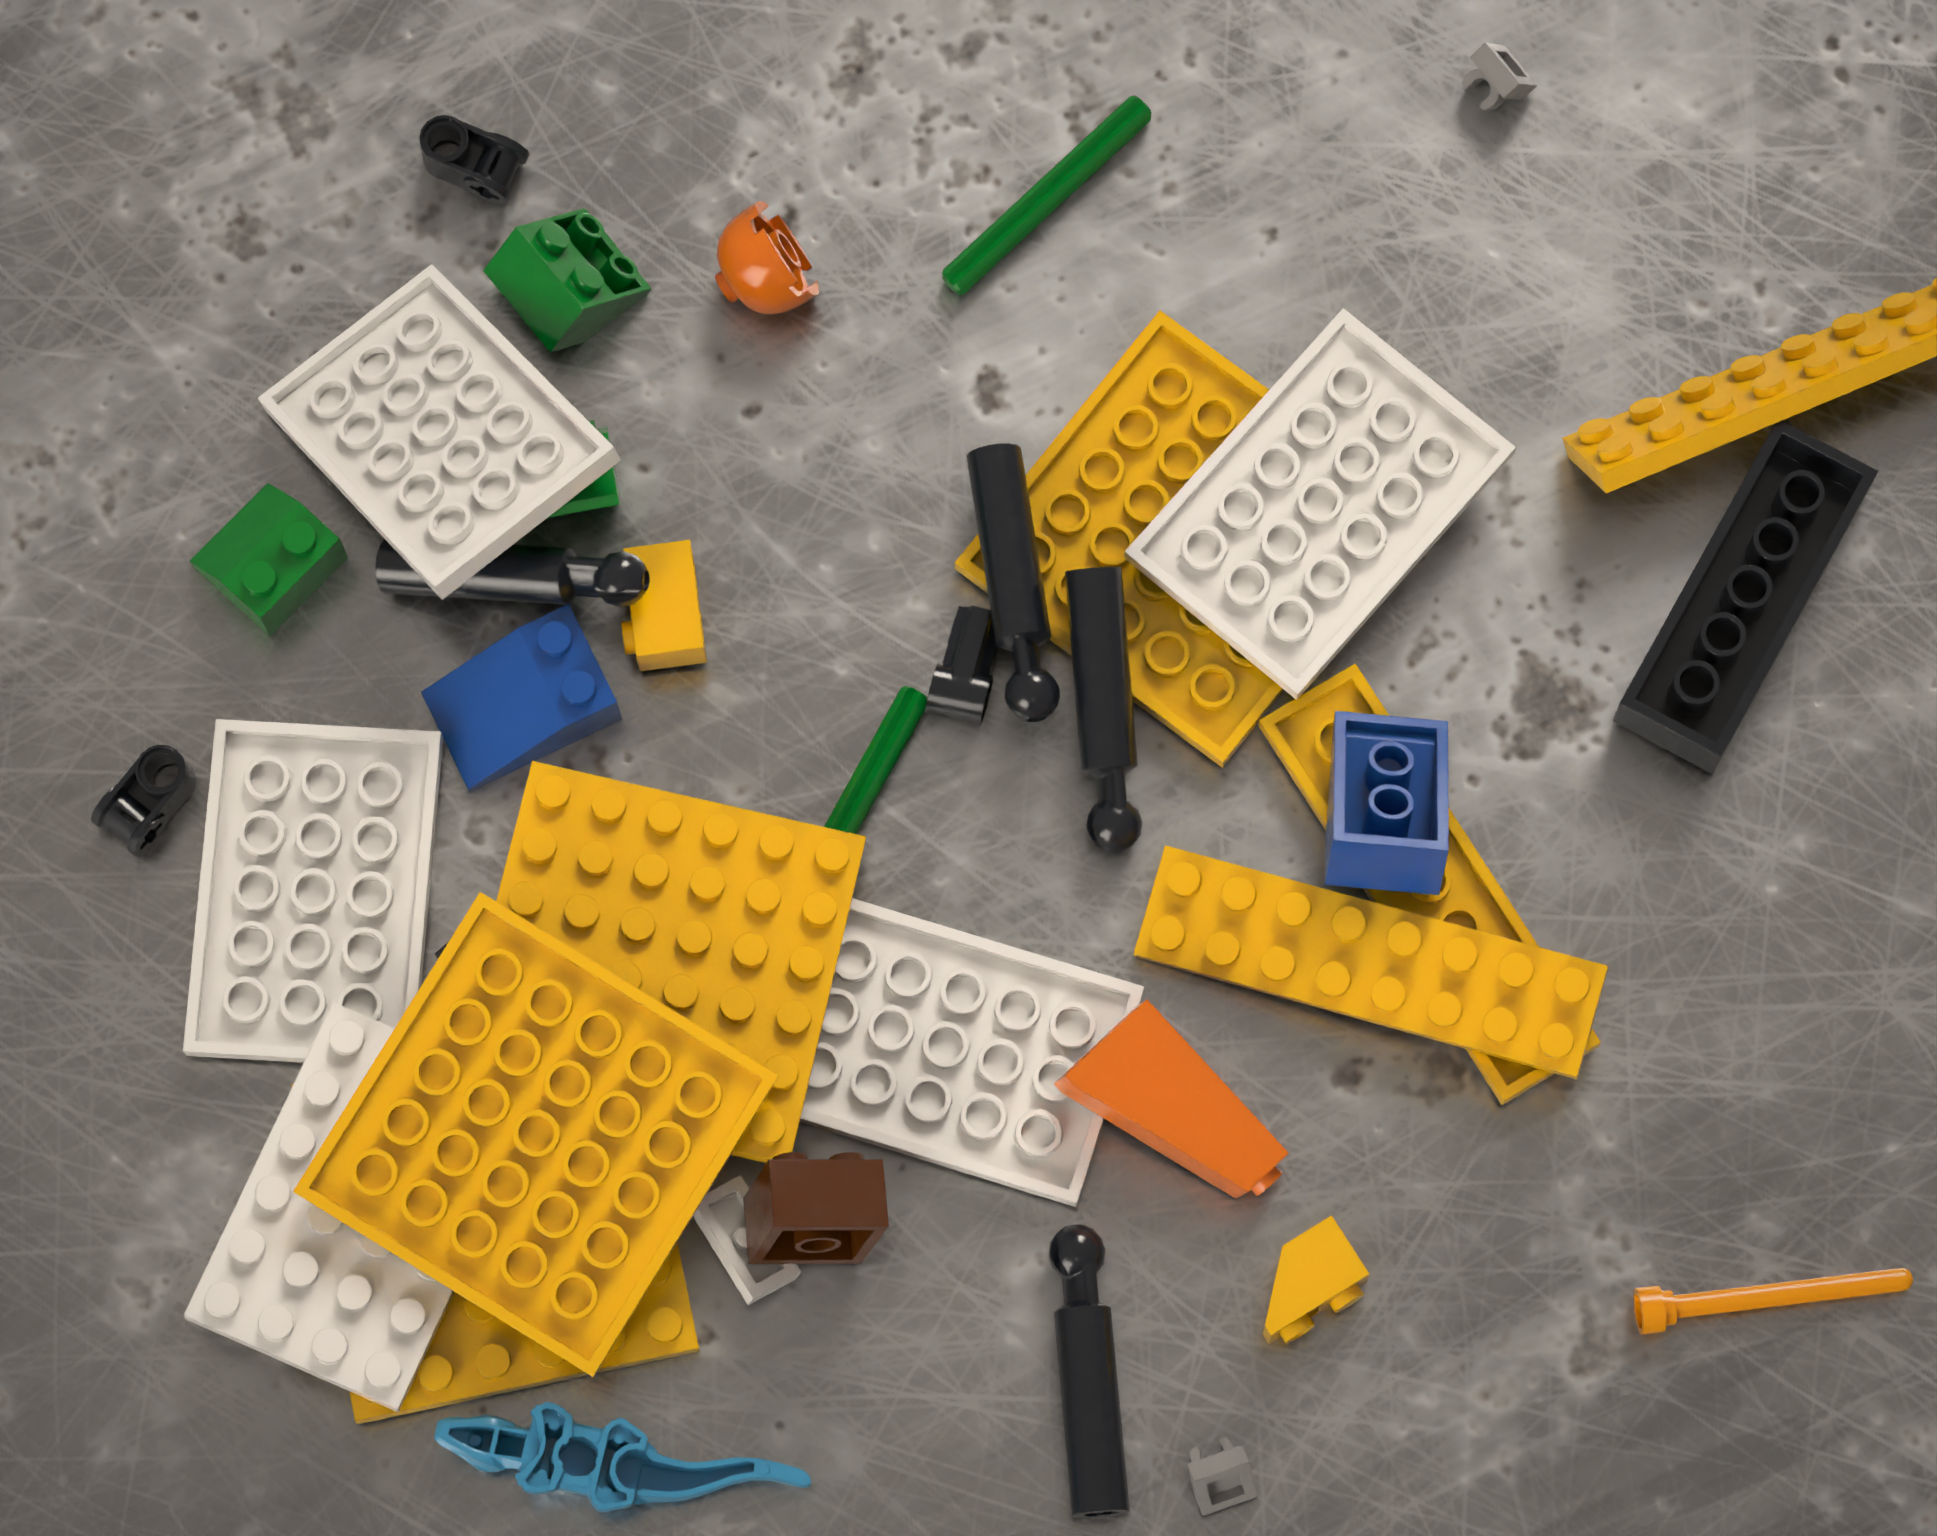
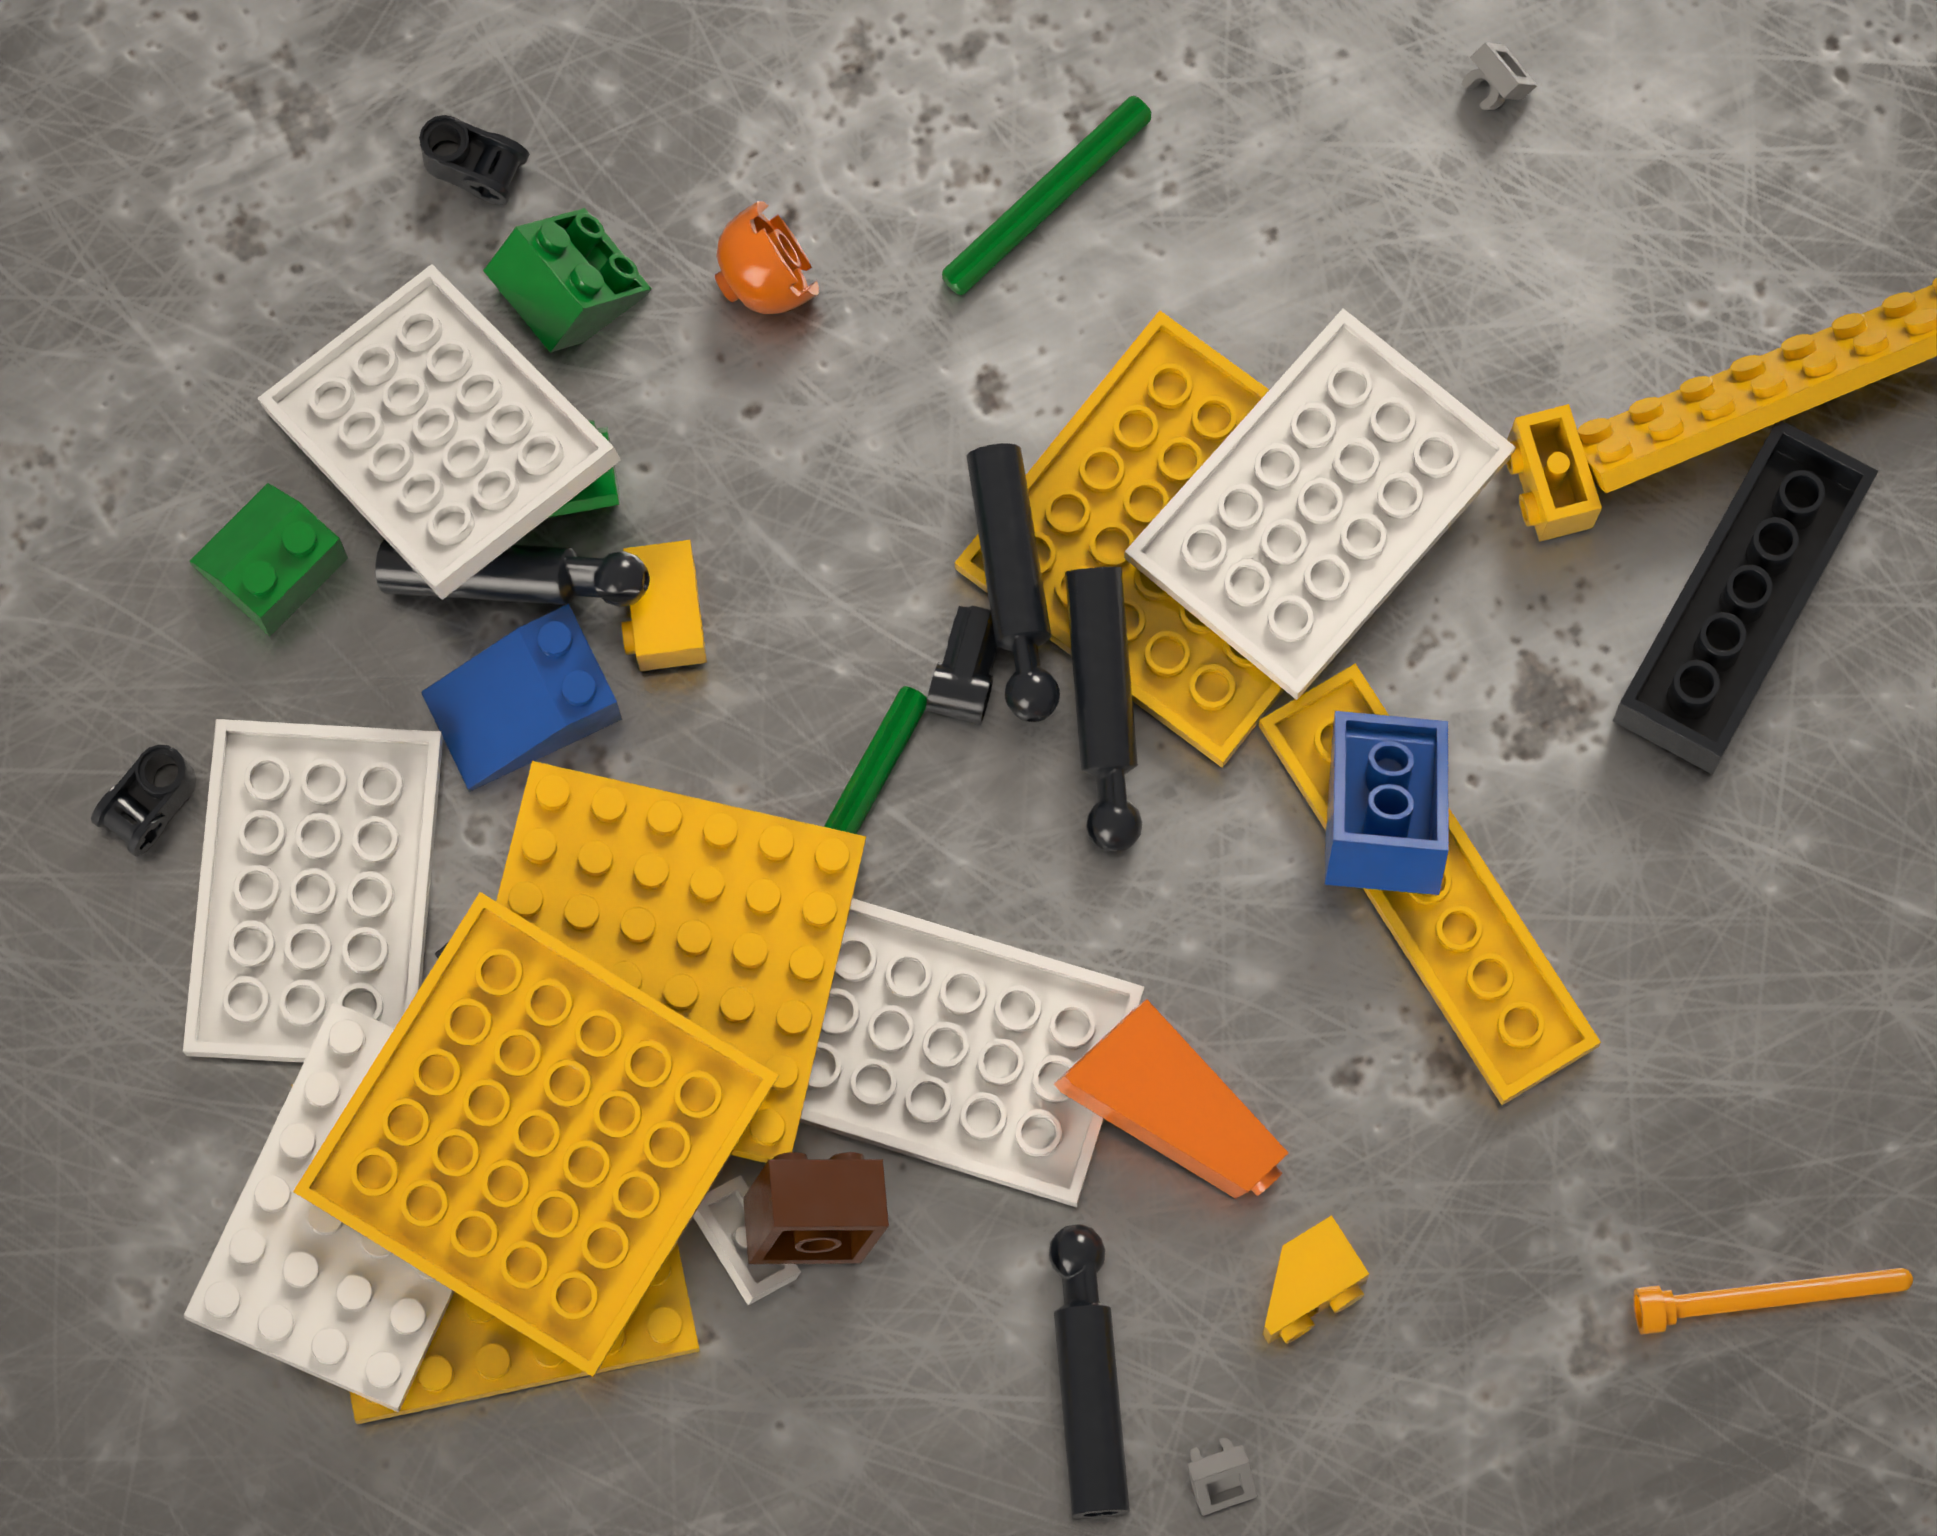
dark azure animal [434,1402,811,1513] -> none
yellow plate [1133,845,1609,1080] -> none
none -> yellow brick [1506,404,1602,542]

